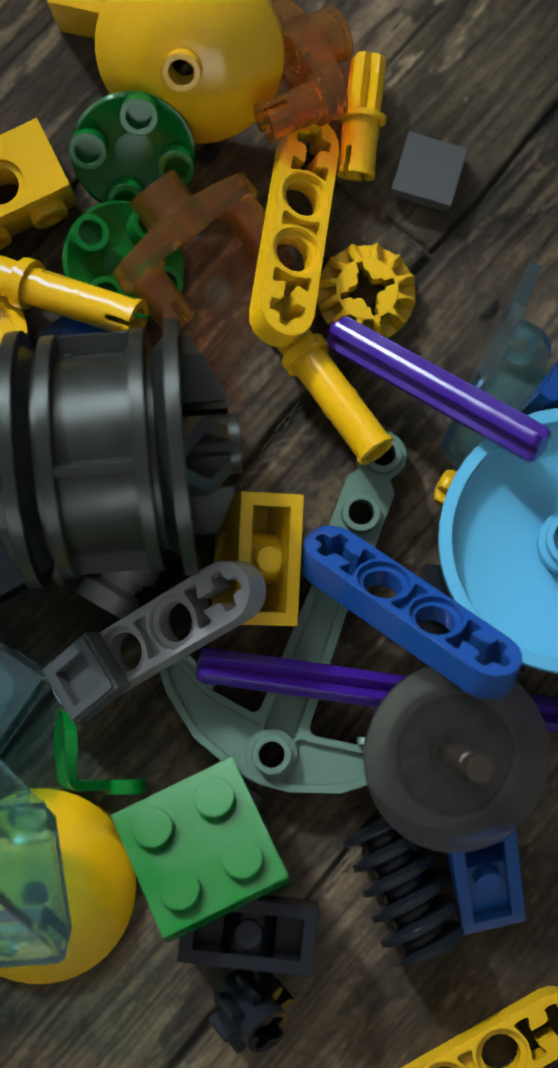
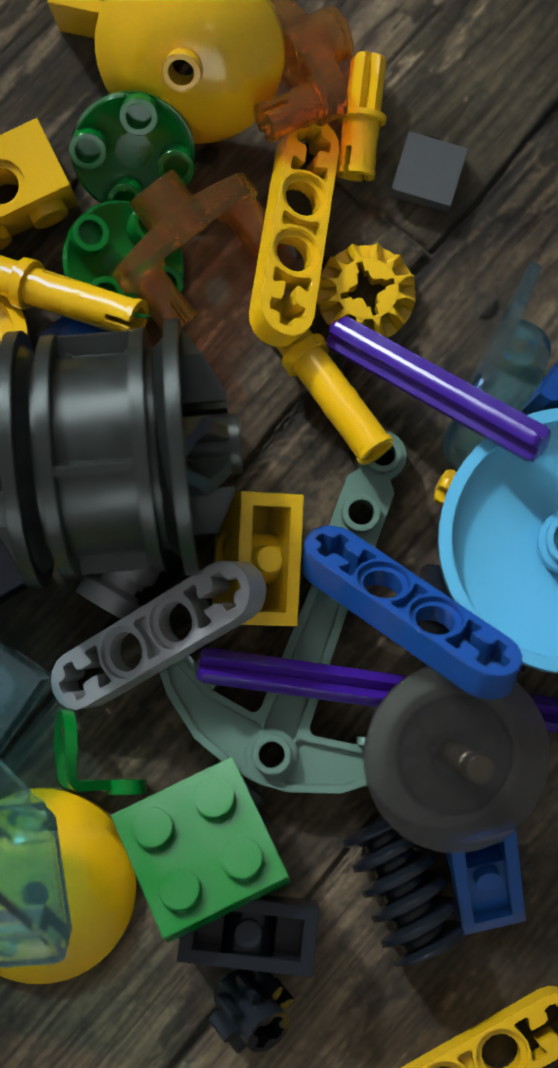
dark grey tile [42,631,131,724] -> none

